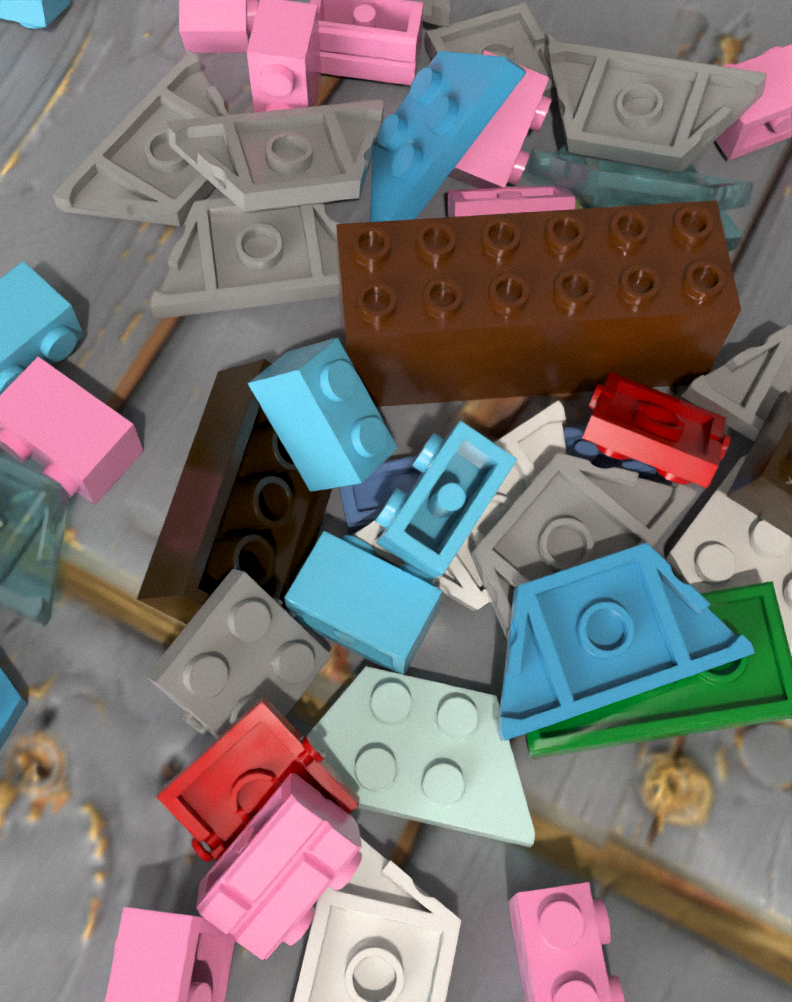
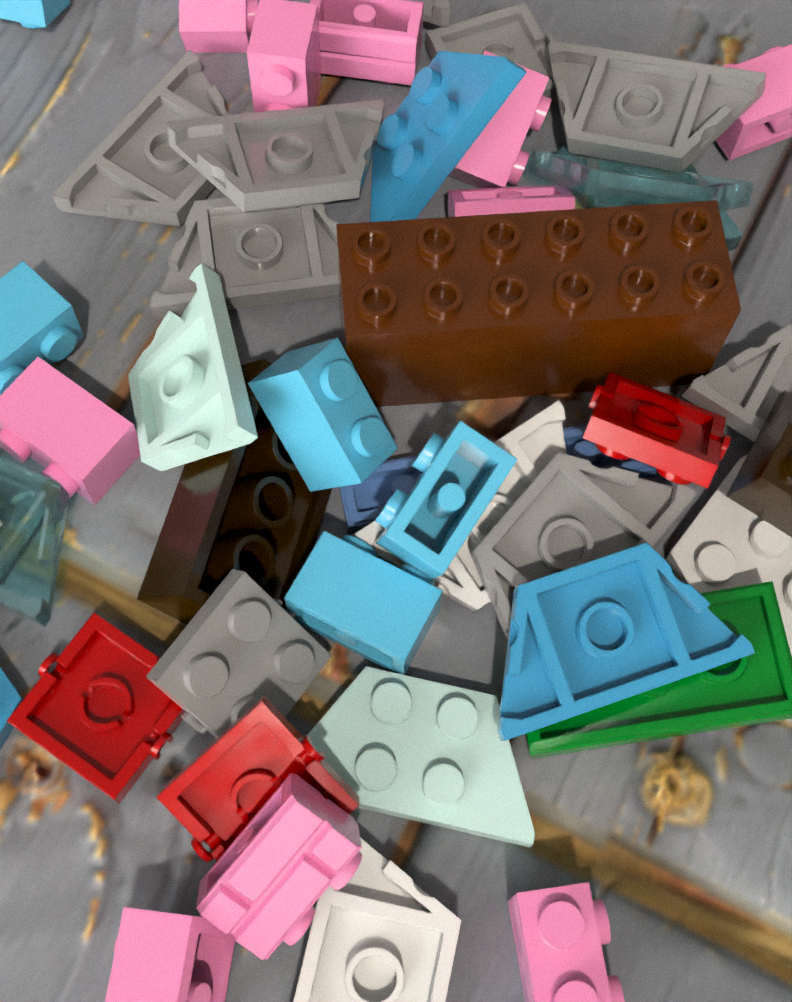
none -> red plate [7,613,185,804]
none -> light aqua wing [128,263,258,471]

